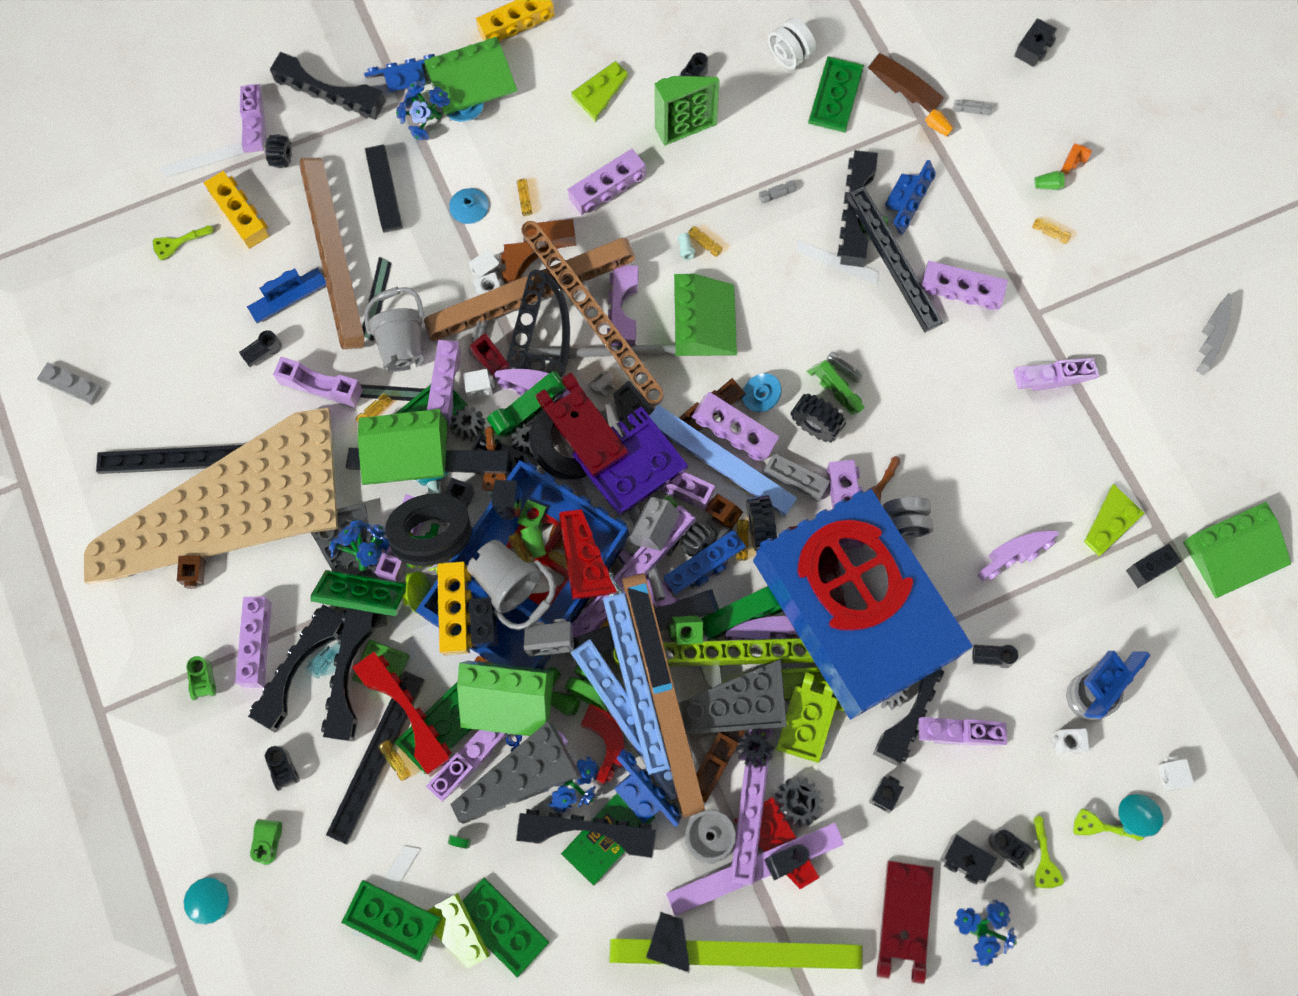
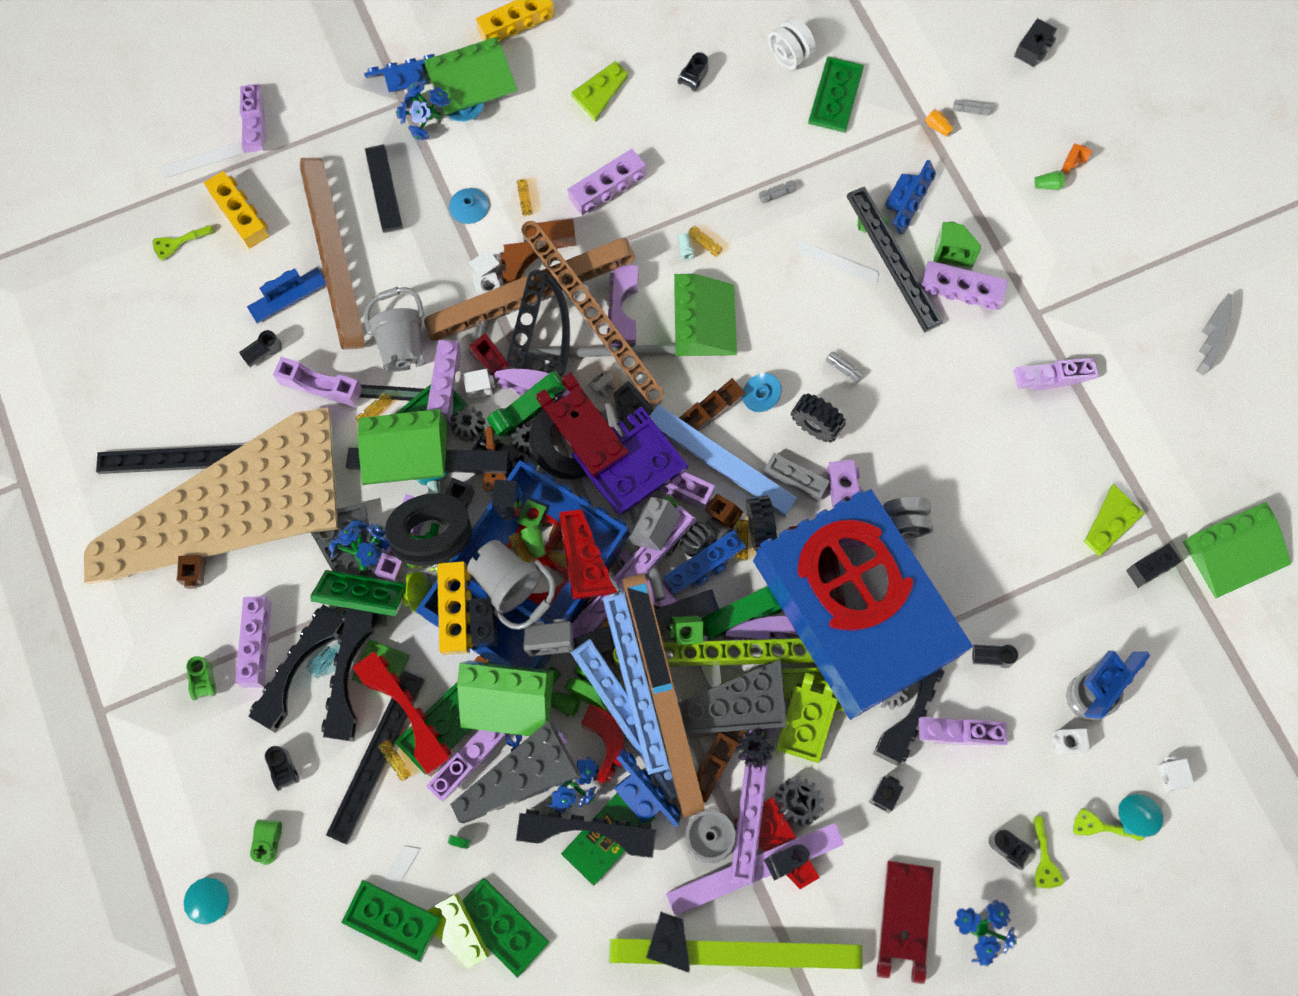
light grey plate [37,362,103,405] -> none
black gear [265,134,293,168] -> none
black arch [269,51,386,120] -> none
sticker [362,257,392,341] -> none
bright green slope [654,76,720,146] -> none
lavender brick [692,392,779,461] -> none
bright green wing [806,360,865,415] -> none
black arch [837,150,878,267] -> none
reddish brown slope [867,53,944,113] -> none
dark orange piece [867,456,901,503] -> none
black brick [940,834,997,885] -> none
lavender slope [978,531,1059,581] -> none
clear yellow axle [1032,218,1071,244] -> none
none -> bright green slope [933,221,981,268]

